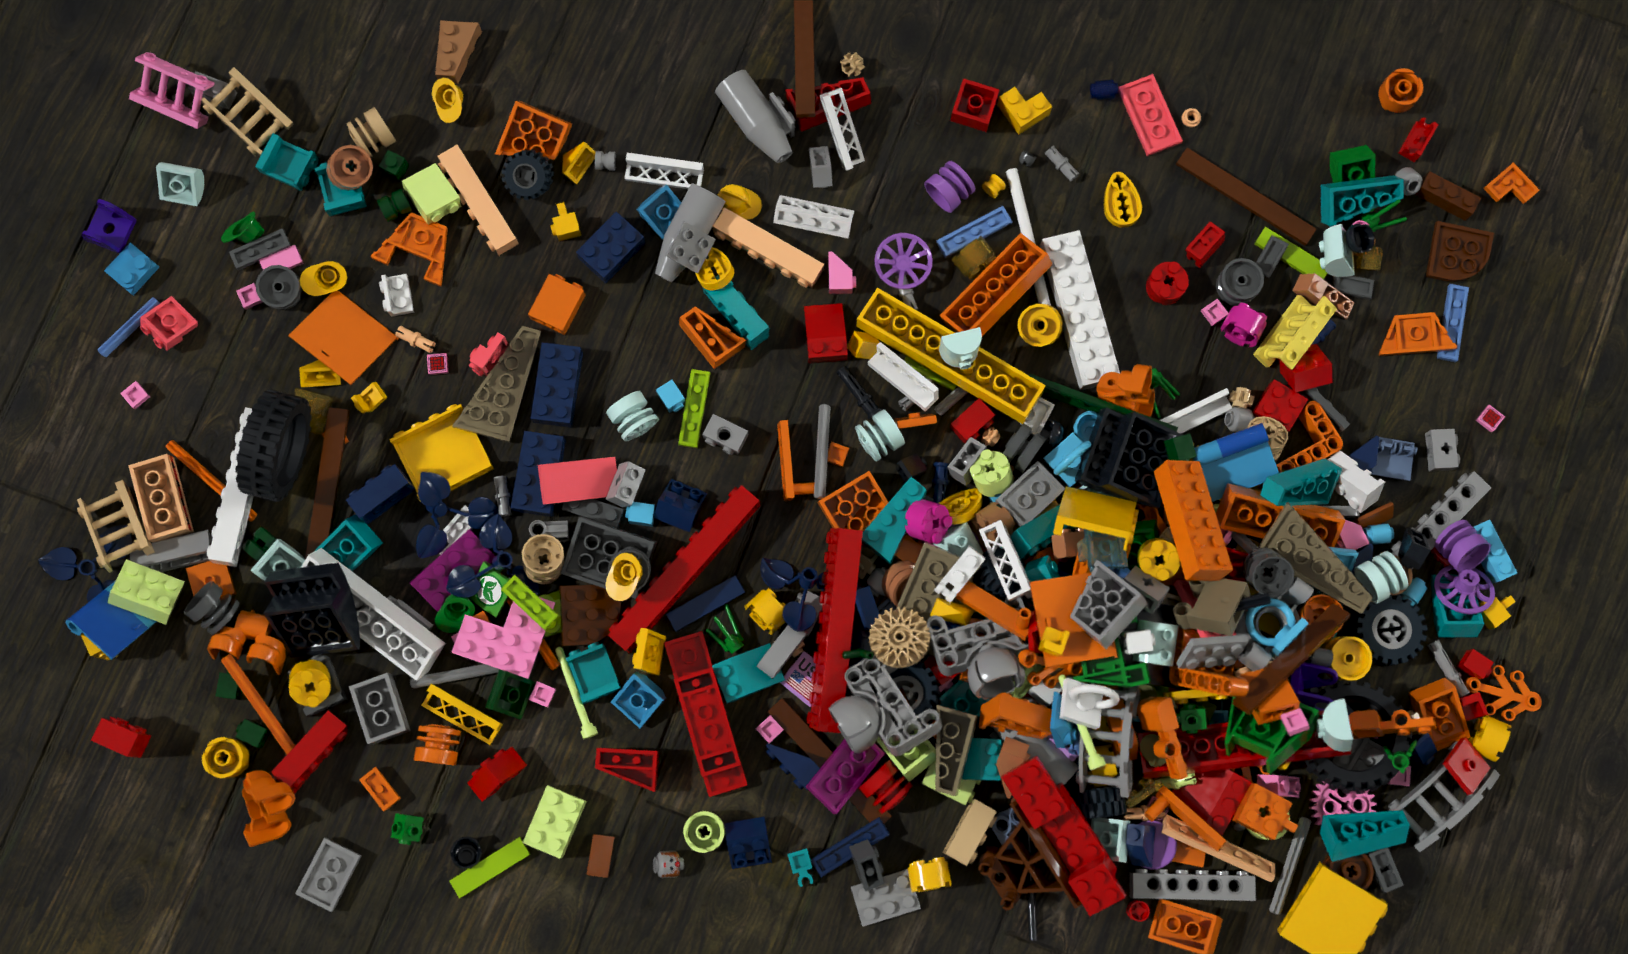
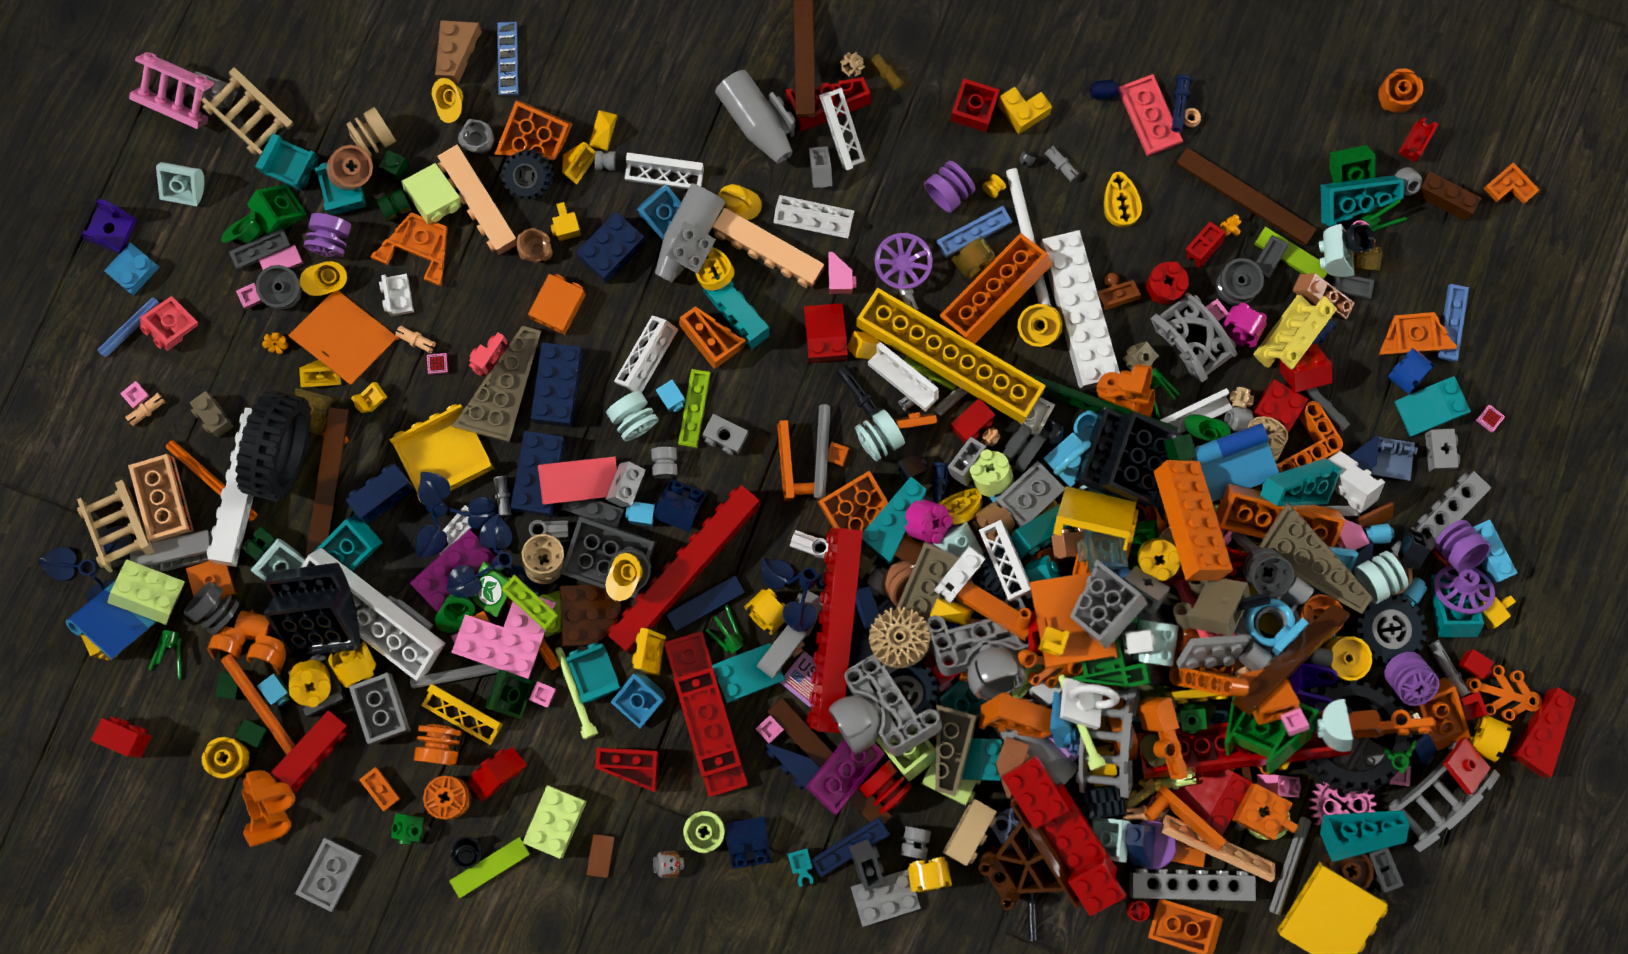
dark green piece [842,647,874,659] -> none
light aqua brick [939,327,982,370] -> none
reddish brown plate [1426,221,1494,282] -> none
none -> light nougat pin [125,393,166,426]
none -> green plant [148,630,182,680]
none -> dark tan brick [189,391,234,438]
none -> green slope [247,184,307,234]
none -> medium azure brick [257,674,290,706]
none -> light orange plant [262,333,288,354]
none -> medium lavender wheel [303,213,351,258]
none -> yellow brick [328,641,376,687]
none -> orange wheel [423,776,472,819]
none -> light grey hair [458,119,494,154]
none -> tile [497,22,519,97]
none -> medium nougat hair [516,228,553,263]
none -> yellow slope [589,110,617,151]
none -> white fence [614,316,678,393]
none -> light grey wheel [651,447,678,478]
none -> white piece [790,530,828,559]
none -> clear yellow pin [870,54,903,90]
none -> light grey wheel [900,826,931,860]
none -> dark orange plate [1097,273,1141,310]
none -> dark tan brick [1123,341,1159,371]
none -> light grey fence [1151,292,1238,382]
none -> dark blue pin [1171,75,1193,133]
none -> green piece [1184,414,1231,445]
none -> light orange plant [1220,214,1241,236]
none -> medium lavender wheel [1384,652,1439,706]
none -> blue brick [1388,348,1435,395]
none -> teal slope [1394,376,1471,437]
none -> red wedge [1508,687,1575,778]

